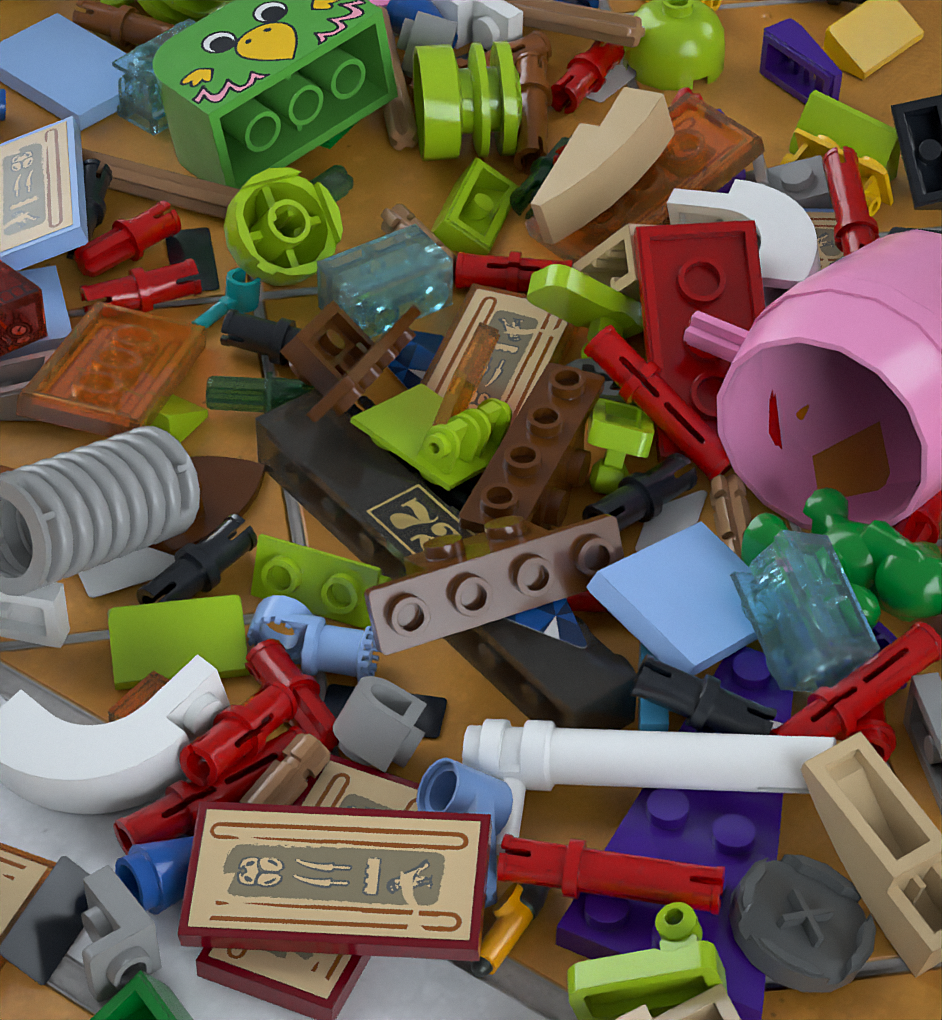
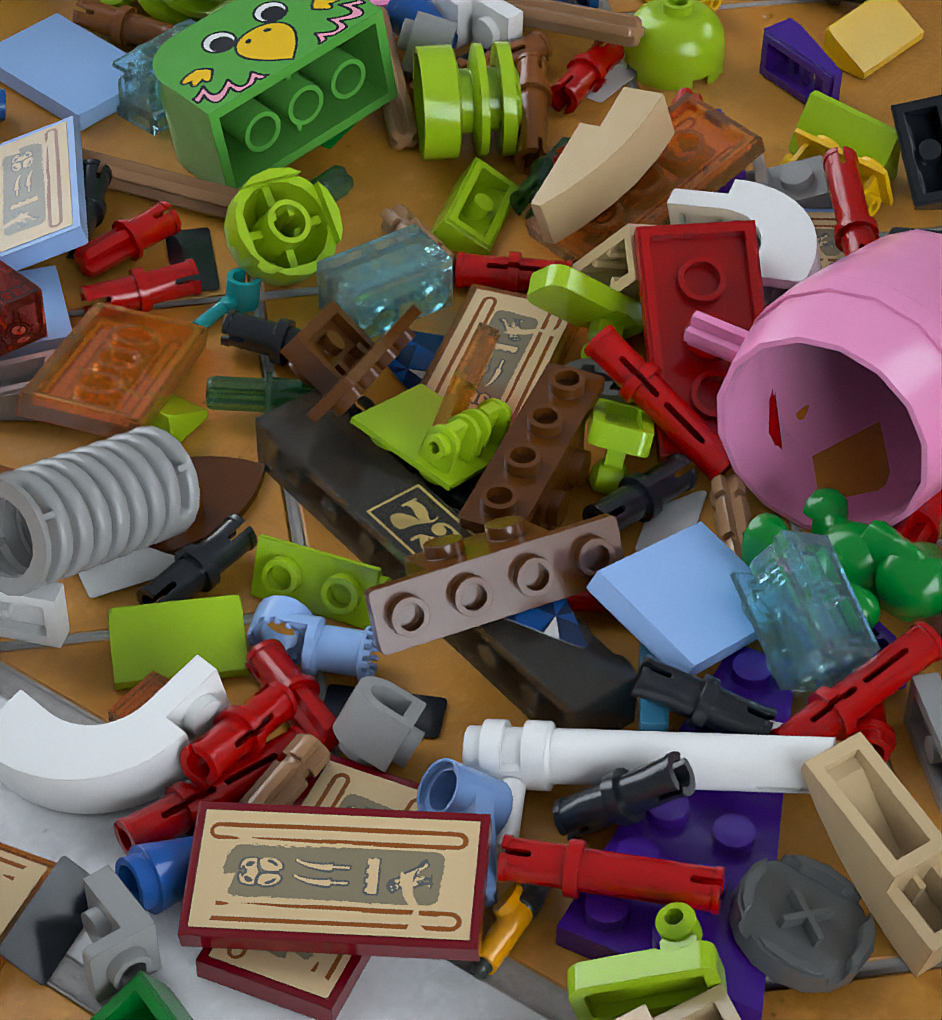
none -> black pin [552,751,696,841]

